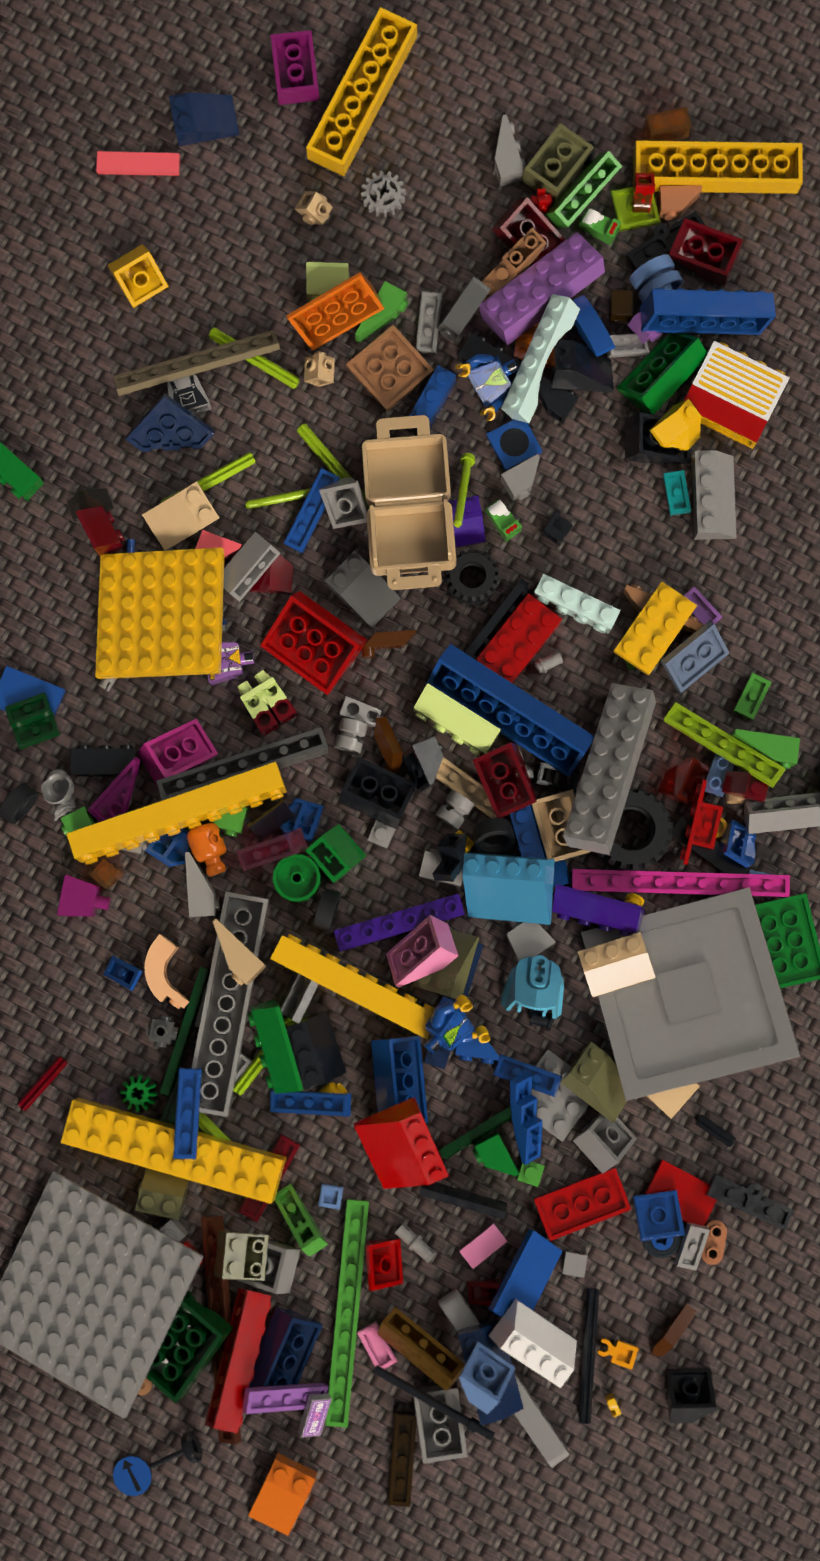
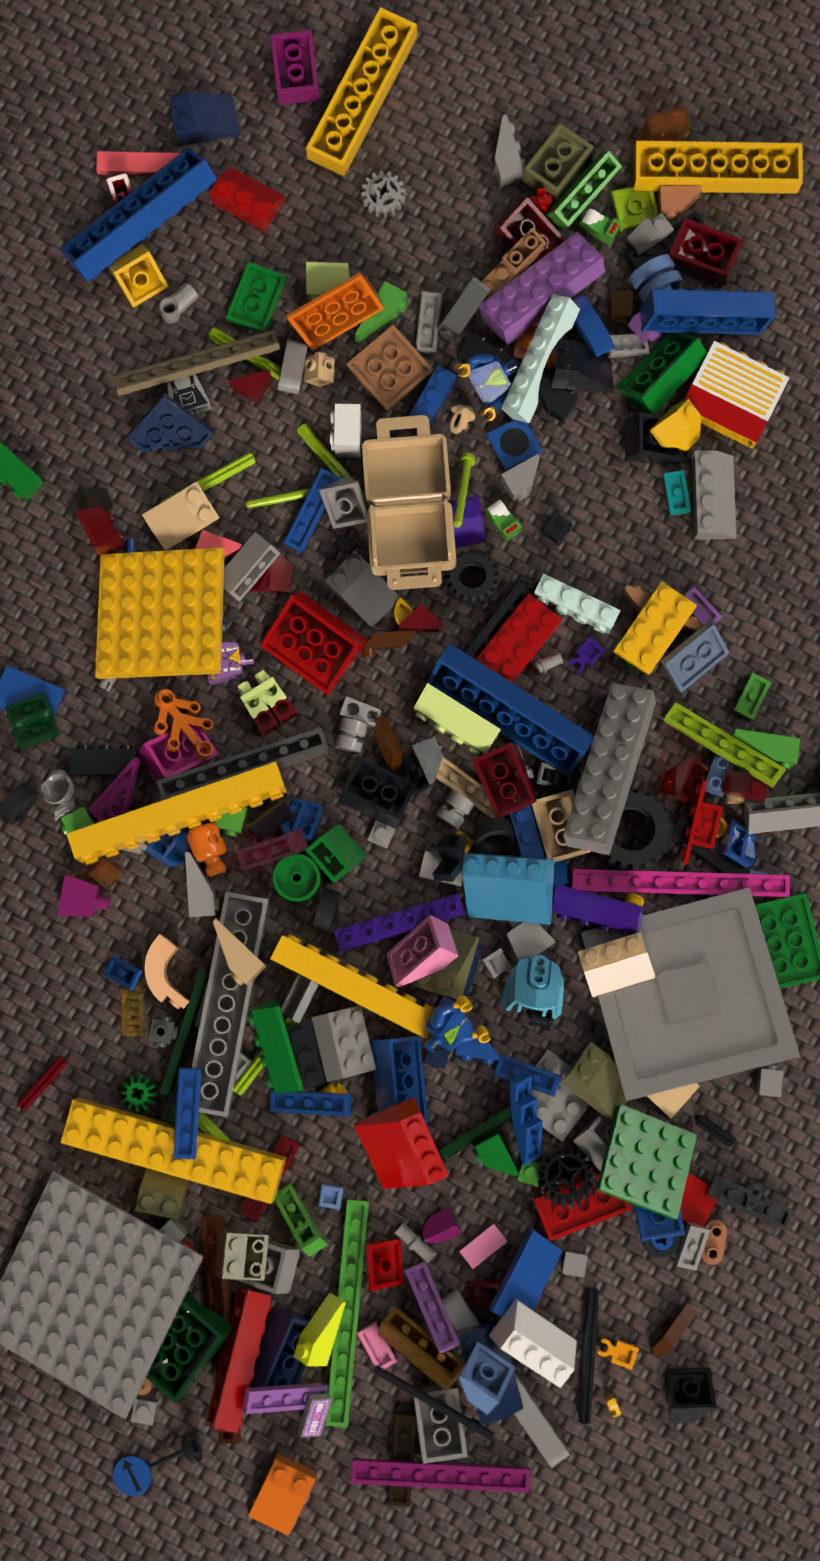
tan brick [295,191,333,225] -> none
black tile [419,1182,507,1219] -> none
red leg [632,173,655,213] -> none
none -> blue brick [59,148,217,282]
none -> dark red slope [106,172,133,205]
none -> clear yellow slope [122,990,145,1036]
none -> light grey plate [131,1397,158,1425]
none -> orange plant [153,689,213,760]
none -> light grey piece [159,283,199,324]
none -> red slope [209,168,286,232]
none -> green plate [226,262,287,333]
none -> dark red slope [229,370,272,405]
none -> light grey beam [277,339,308,395]
none -> neon yellow slope [294,1293,346,1366]
none -> light grey brick [312,1005,376,1082]
none -> white brick [330,404,362,458]
none -> magenta plate [351,1458,531,1493]
none -> yellow tile [394,597,414,627]
none -> dark red slope [400,603,443,632]
none -> medium lavender plate [405,1261,461,1354]
none -> magenta brick [423,1207,462,1244]
none -> tan piece [450,405,476,434]
none -> light grey panel [482,948,512,978]
none -> black gear [537,1149,597,1209]
none -> dark purple plate [568,636,606,675]
none -> green plate [596,1104,697,1220]
none -> light grey slope [627,213,674,255]
none -> light grey brick [755,1065,783,1097]

